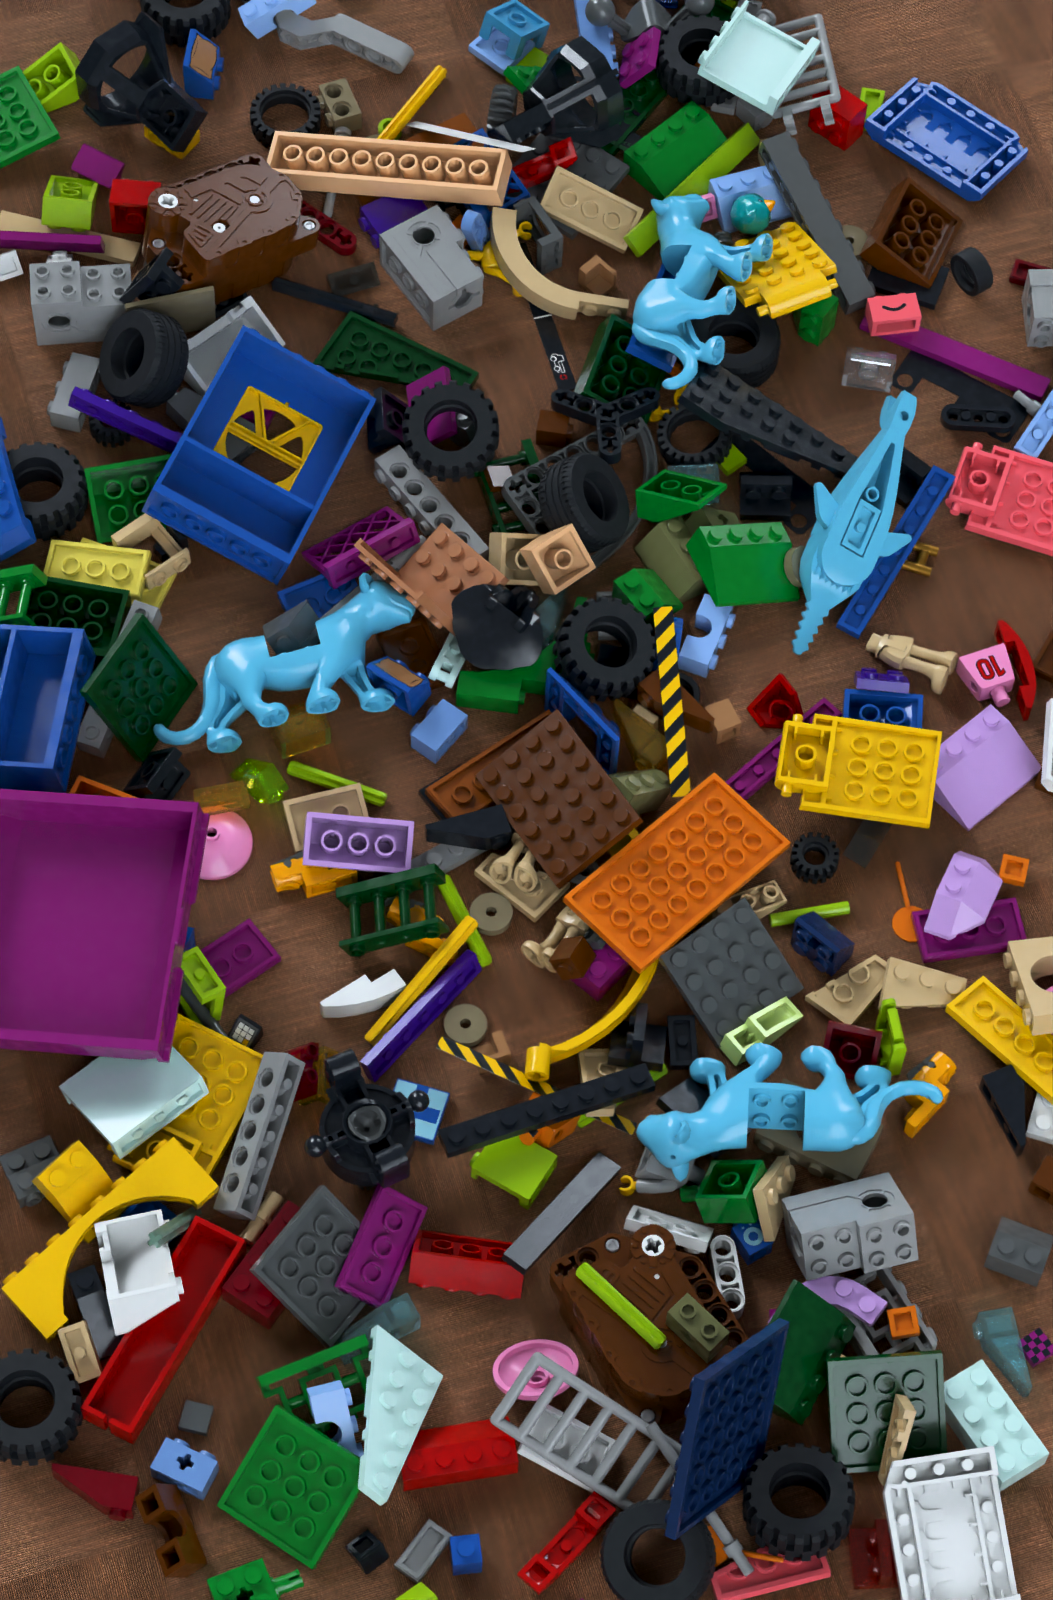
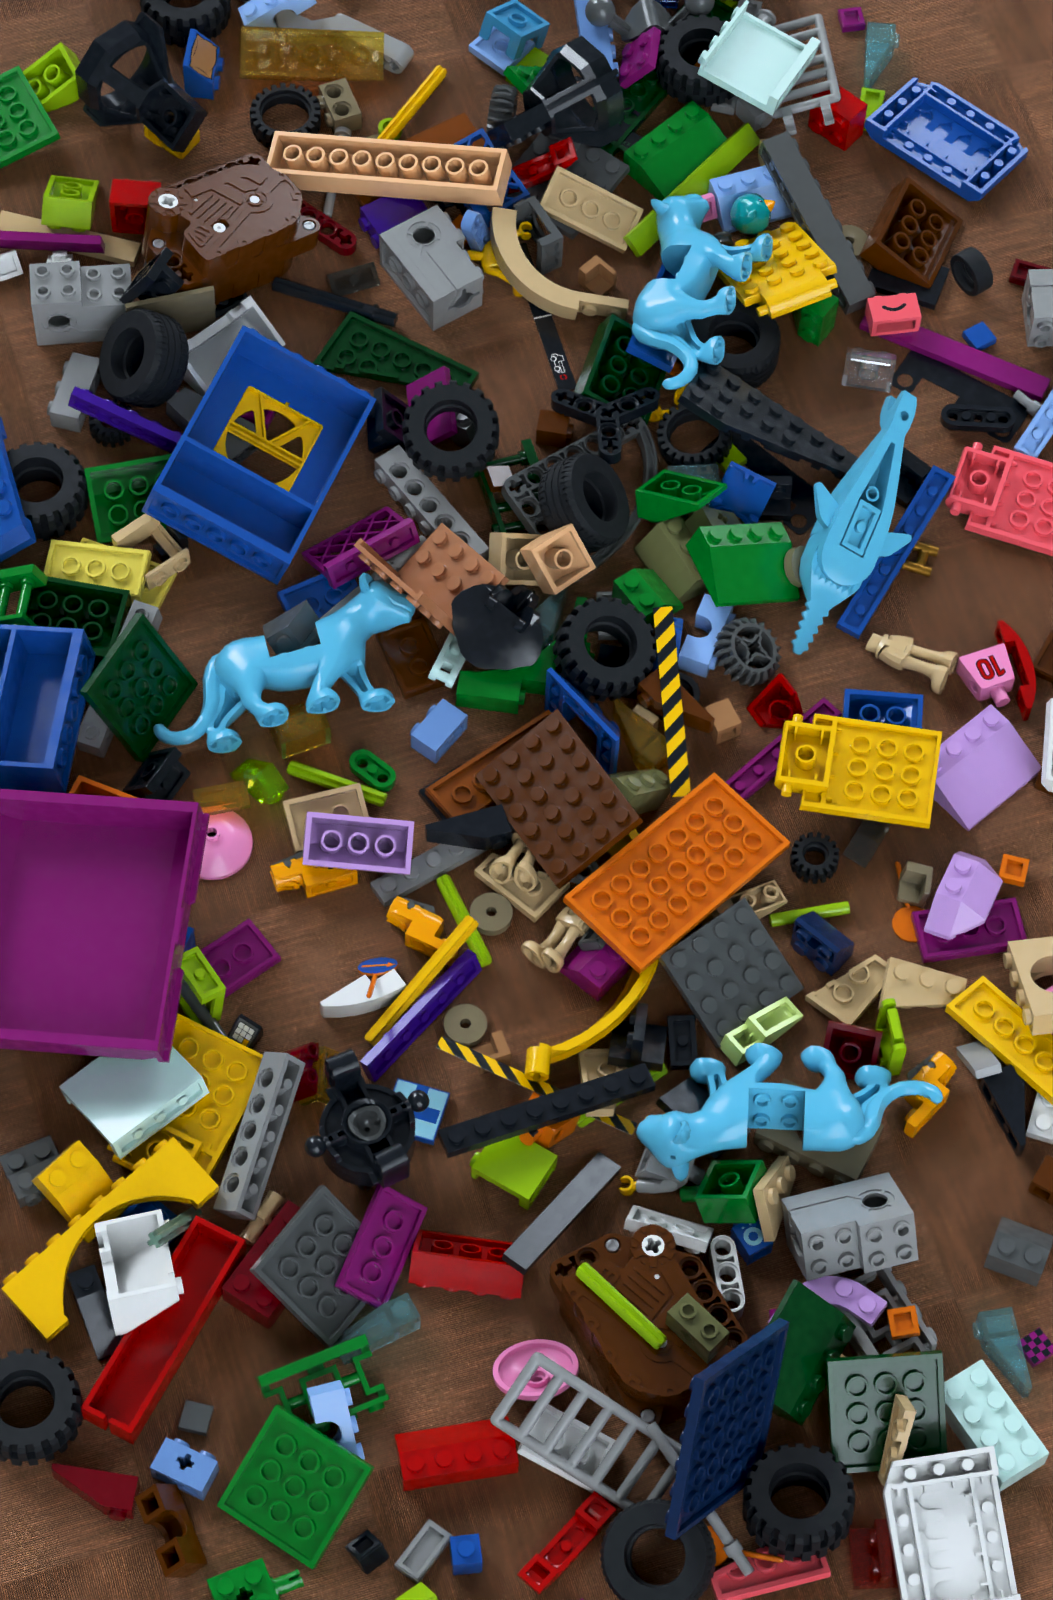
tan plate [57,1320,103,1384] -> none
magenta slope [71,143,125,189] -> none
dark green fence [336,863,449,957] -> none
light aqua wing [358,1324,443,1506] -> none
blue slope [366,656,432,717] -> none
white sticker [406,121,535,152] -> none
reddish brown brick [549,936,597,981] -> none
dark purple plate [854,667,910,694] -> none
none -> clear yellow slope [239,26,384,82]
none -> green plate [349,749,396,792]
none -> piece [358,957,398,998]
none -> blue piece [709,461,777,524]
none -> dark grey gear [713,617,782,687]
none -> magenta tile [837,7,866,33]
none -> clear light blue slope [863,22,900,88]
none -> dark tan panel [897,861,933,907]
none -> light grey tile [956,1041,1002,1079]
none -> blue tile [962,321,997,351]

